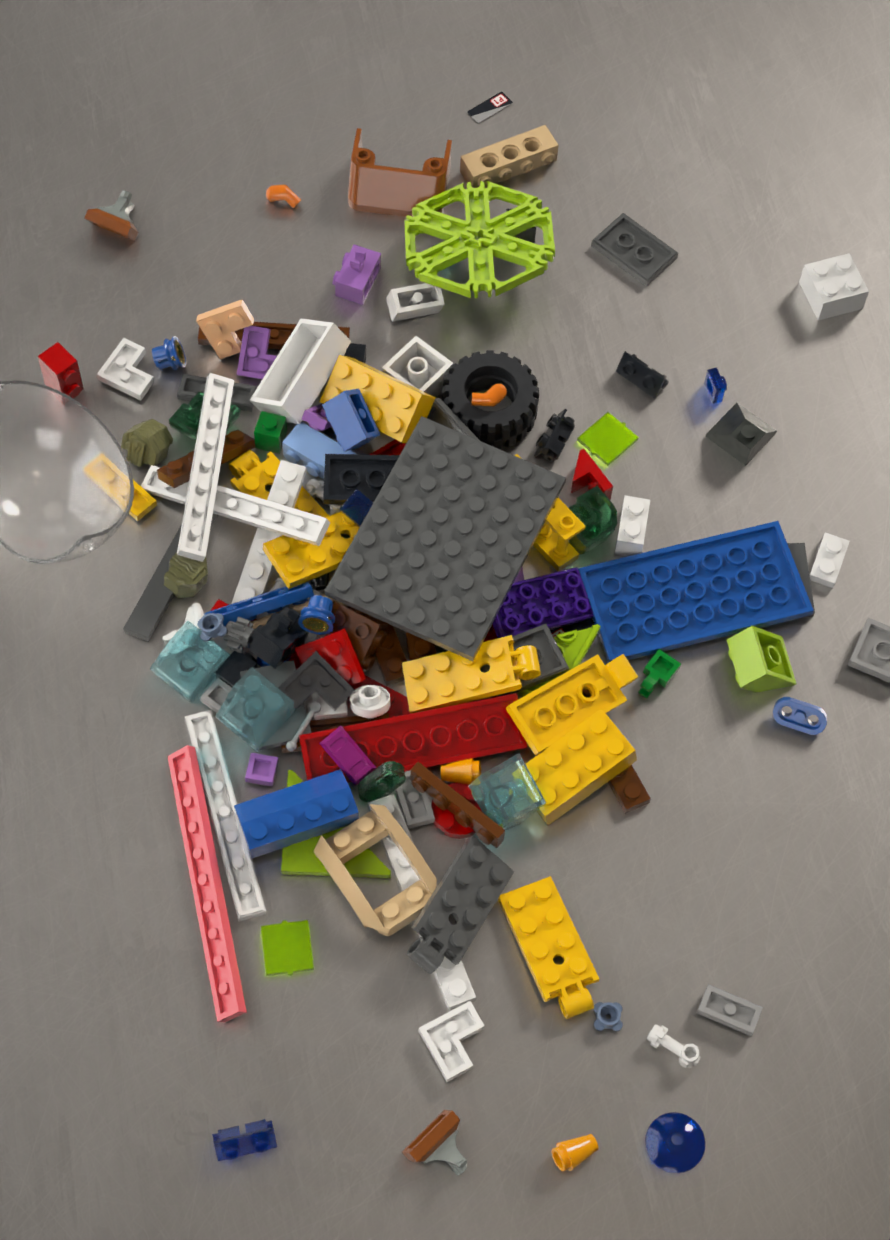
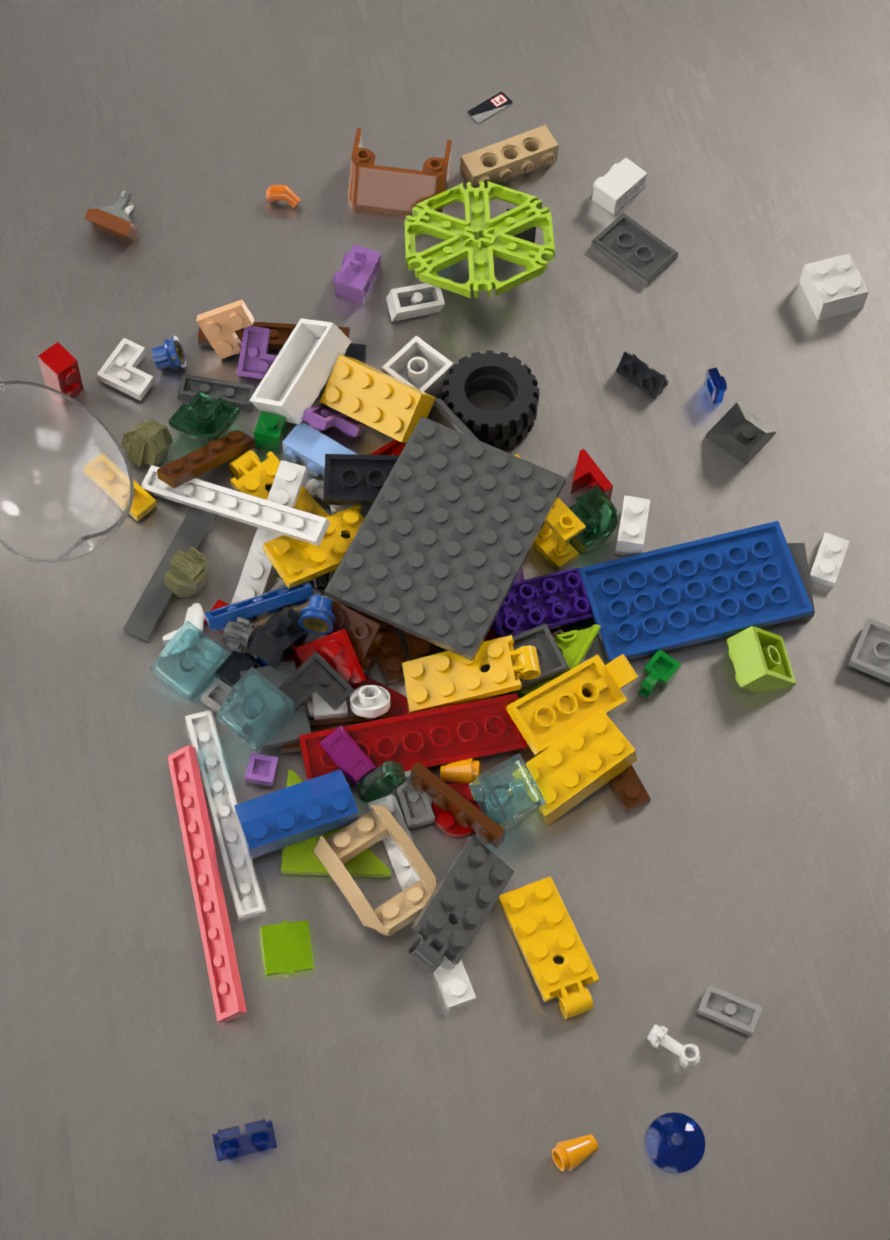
white plate [177,373,234,562] -> none
sand blue plate [197,613,227,642] -> none
light grey hinge [286,701,321,752] -> none
brick [322,388,380,452] -> none
clear blue tile [340,489,373,527] -> none
dark orange piece [402,1110,467,1175] -> none
white plate [419,1001,485,1082] -> none
orange arm [471,384,507,407] -> none
black hinge [534,409,575,462] -> none
clear neon green piece [577,412,639,466] -> none
sand blue plate [594,1002,623,1031] -> none
blue plate [773,697,827,735] -> none
none -> white brick [592,157,647,216]

